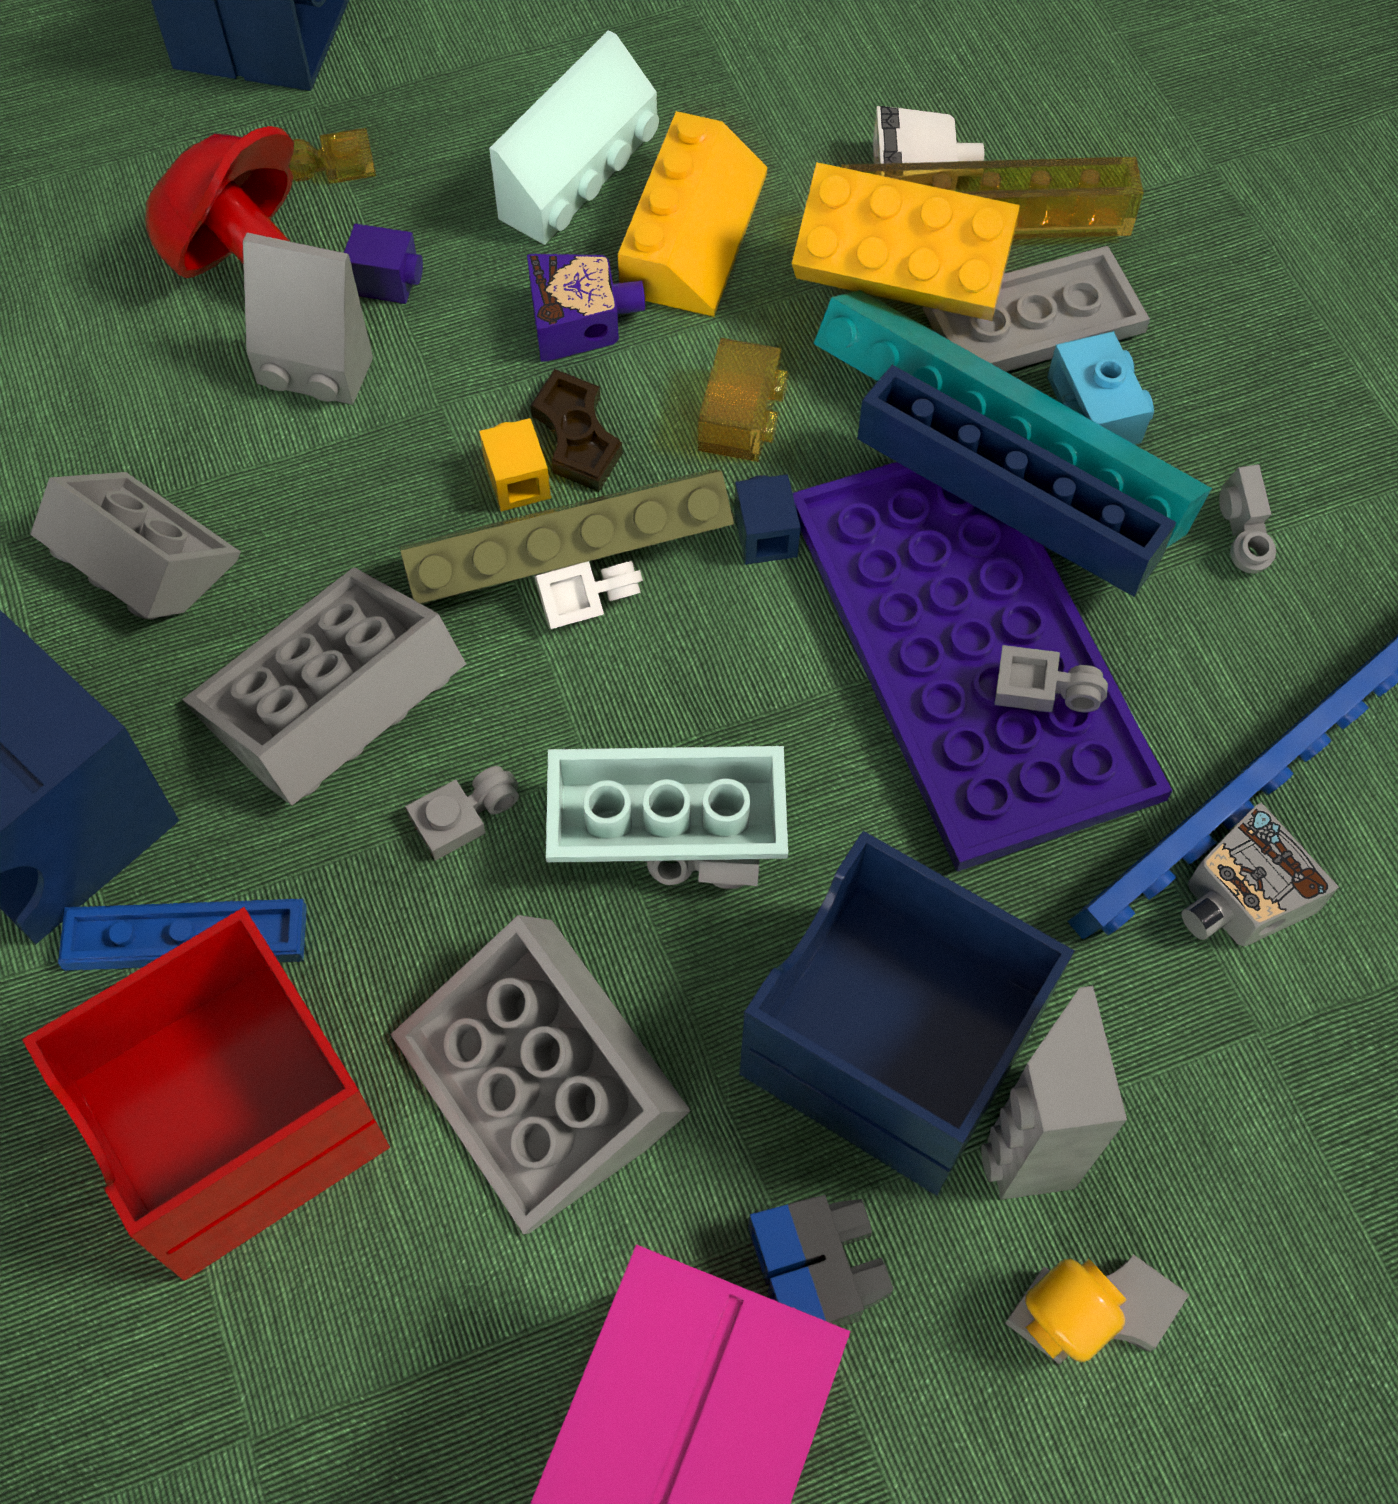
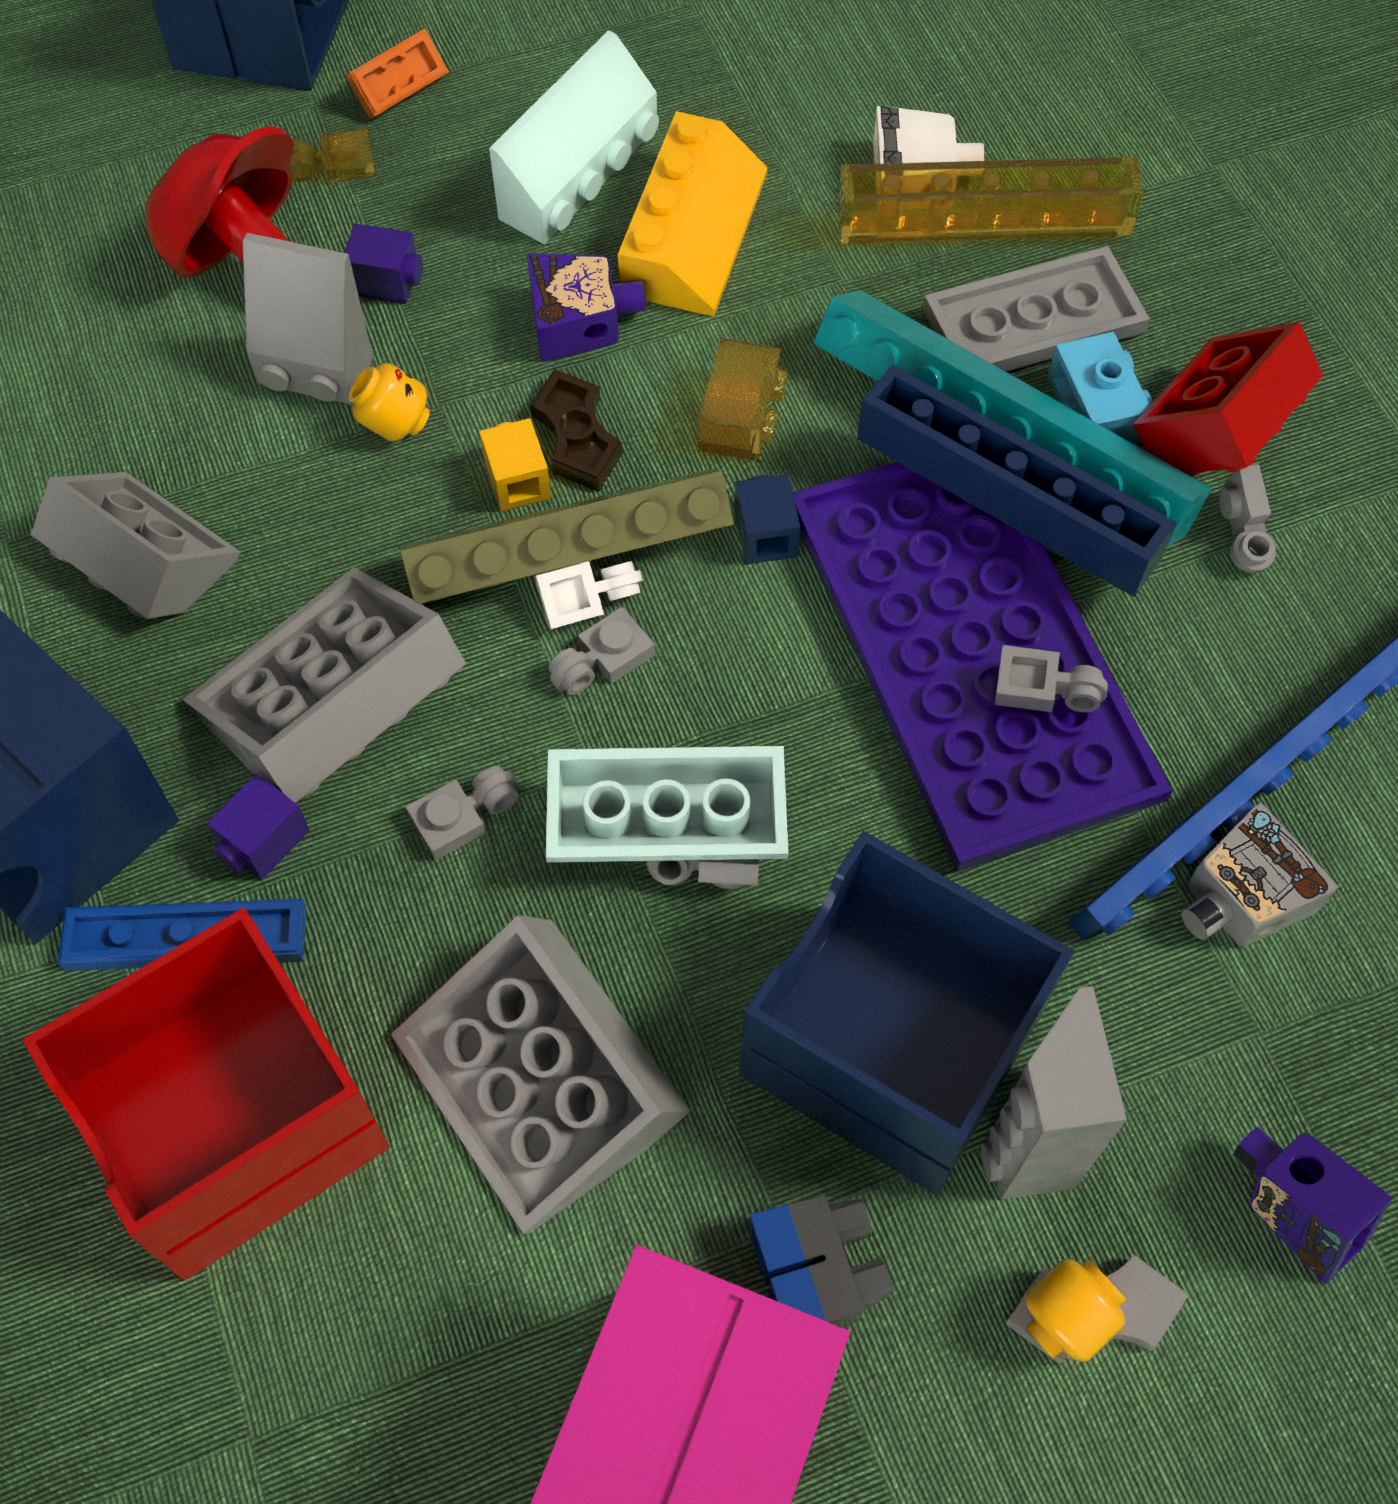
yellow brick [792,162,1020,321] -> none
none -> dark purple brick [207,773,310,880]
none -> orange plate [345,28,449,119]
none -> yellow head [348,363,430,442]
none -> light grey plate [548,607,655,695]
none -> red brick [1133,321,1323,477]
none -> dark purple torso [1233,1127,1393,1284]

